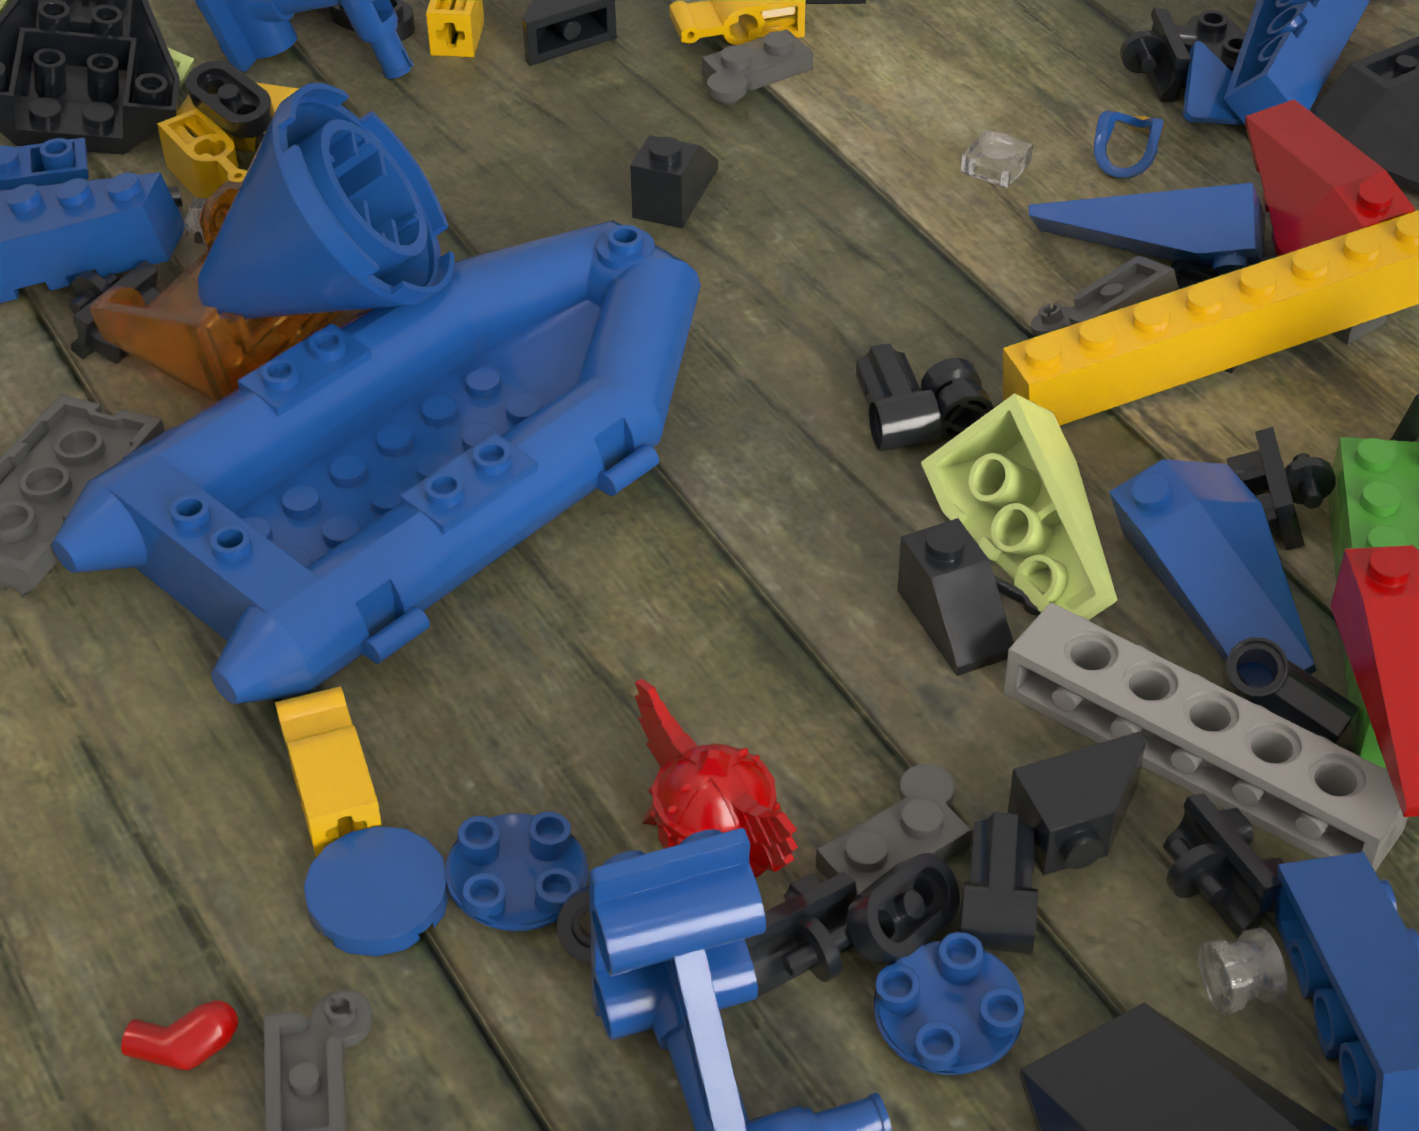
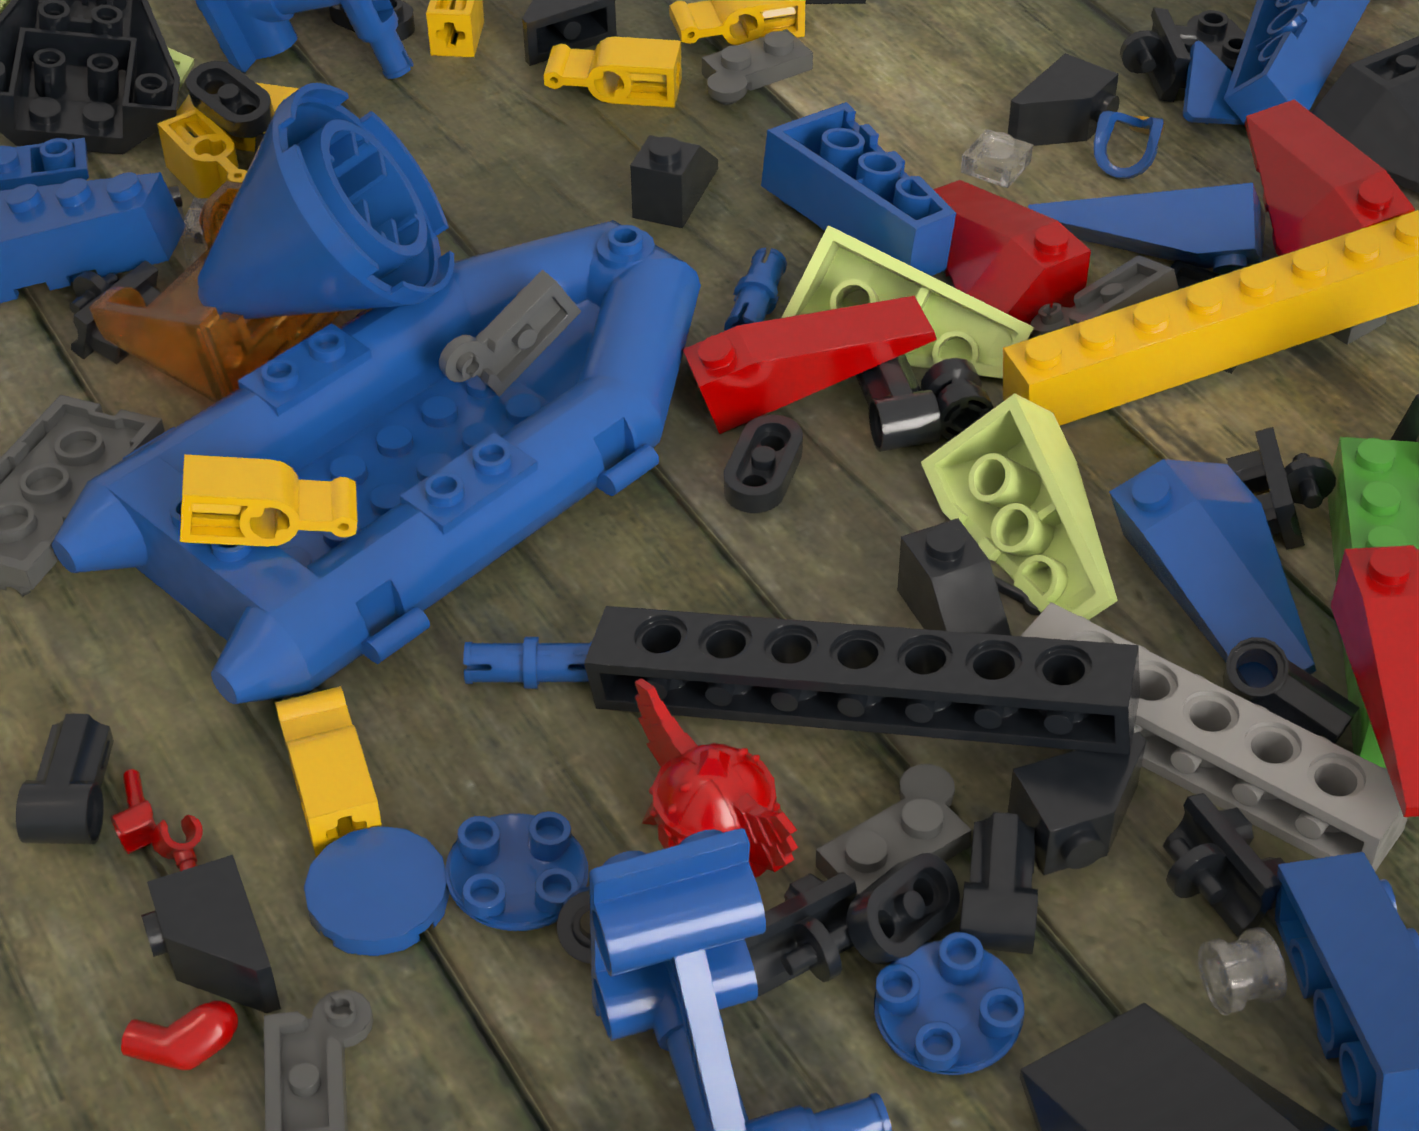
none -> black piece [16,713,114,844]
none -> red hand [110,769,156,854]
none -> black slope [141,855,281,1013]
none -> red hand [151,815,203,871]
none -> yellow piece [180,454,358,547]
none -> dark grey hinge [439,270,581,397]
none -> blue pin [463,637,592,689]
none -> yellow piece [544,37,682,108]
none -> black brick [584,606,1140,755]
none -> red wedge [683,296,937,434]
none -> blue pin [724,248,787,331]
none -> black plate [724,414,803,513]
none -> blue wedge [761,102,956,276]
none -> yellowish green wedge [782,225,1034,379]
none -> red wedge [933,180,1091,325]
none -> black slope [1007,53,1120,148]

